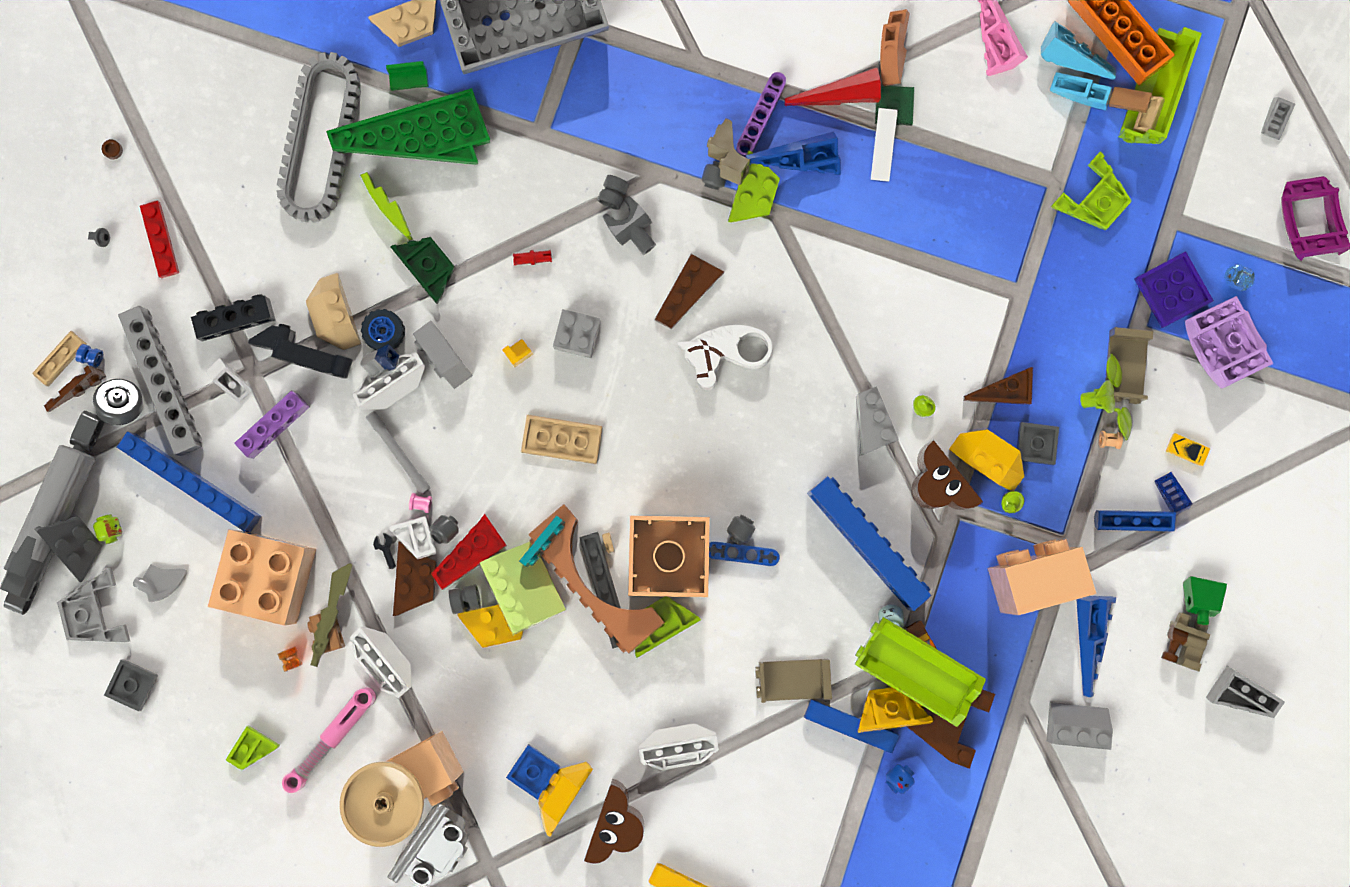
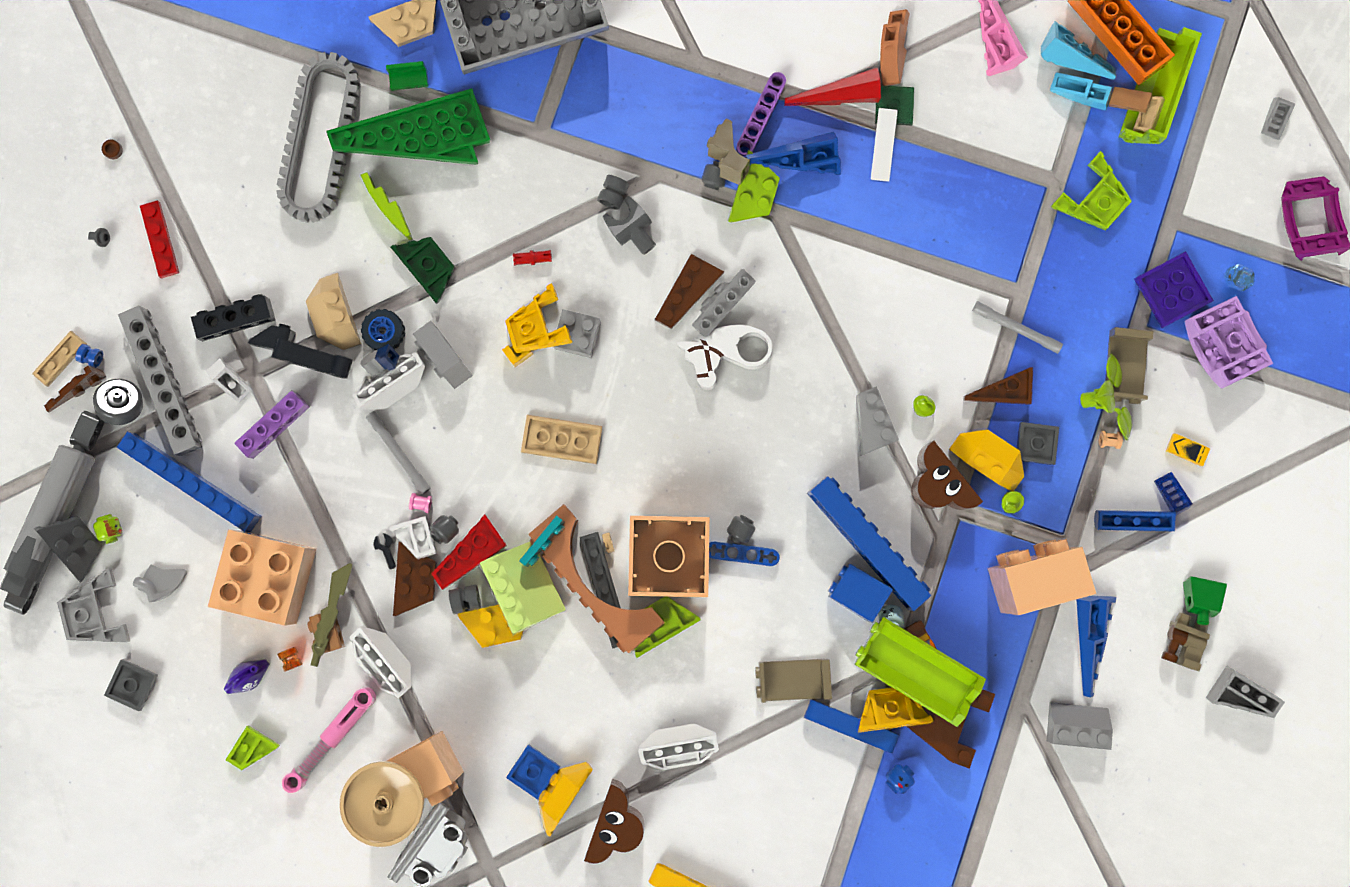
none -> dark purple hat [224,659,270,694]
none -> yellow wing [505,283,572,353]
none -> light grey bracket [692,269,756,337]
none -> blue slope [828,564,893,623]
none -> light grey piece [972,301,1063,354]

